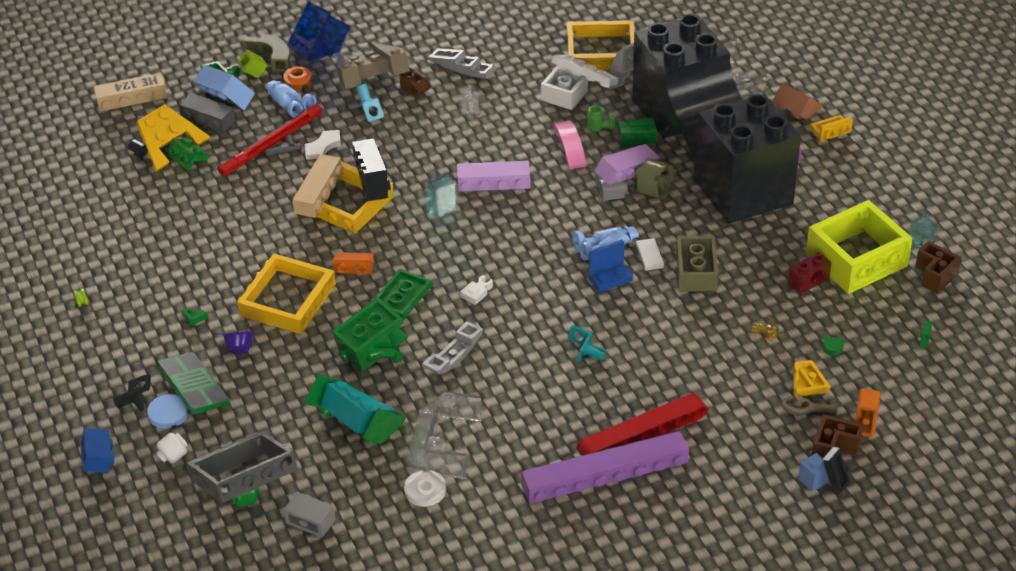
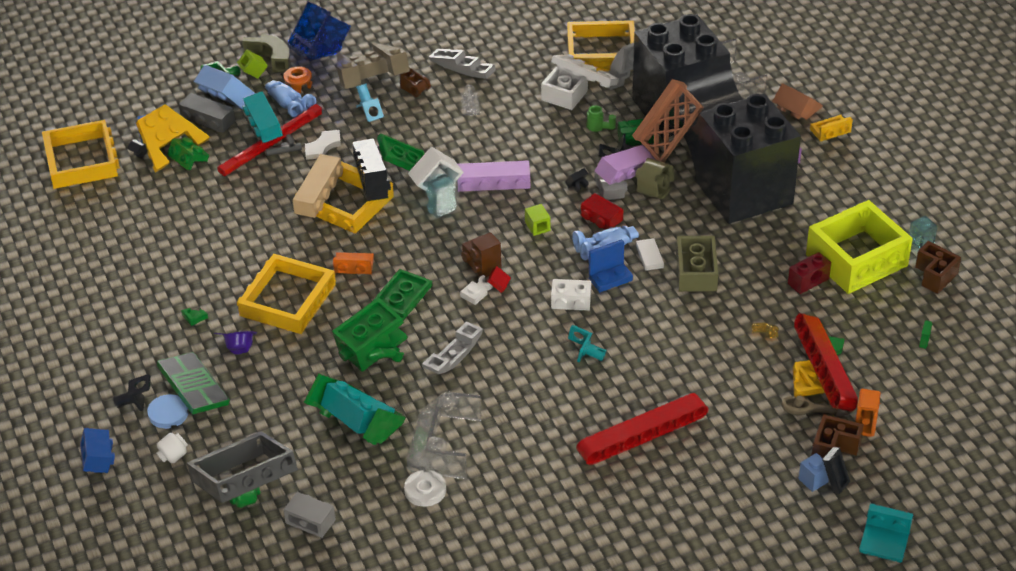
lime bush [73,288,88,307] -> none
tan brick [94,72,167,112] -> none
medium lavender brick [521,431,689,504] -> none
bright pink slope [553,120,587,169] -> none
none -> yellow window [42,120,120,189]
none -> teal wedge [242,91,283,143]
none -> green tile [377,133,425,171]
none -> white brick [408,146,464,199]
none -> reddish brown brick [461,232,502,278]
none -> red tile [487,266,511,293]
none -> lime brick [525,204,551,236]
none -> white brick [551,279,591,311]
none -> black tile [565,168,589,192]
none -> red brick [581,193,624,230]
none -> black bracket [598,133,636,158]
none -> nougat fence [632,79,704,162]
none -> red beam [794,313,858,412]
none -> teal bracket [859,503,913,563]

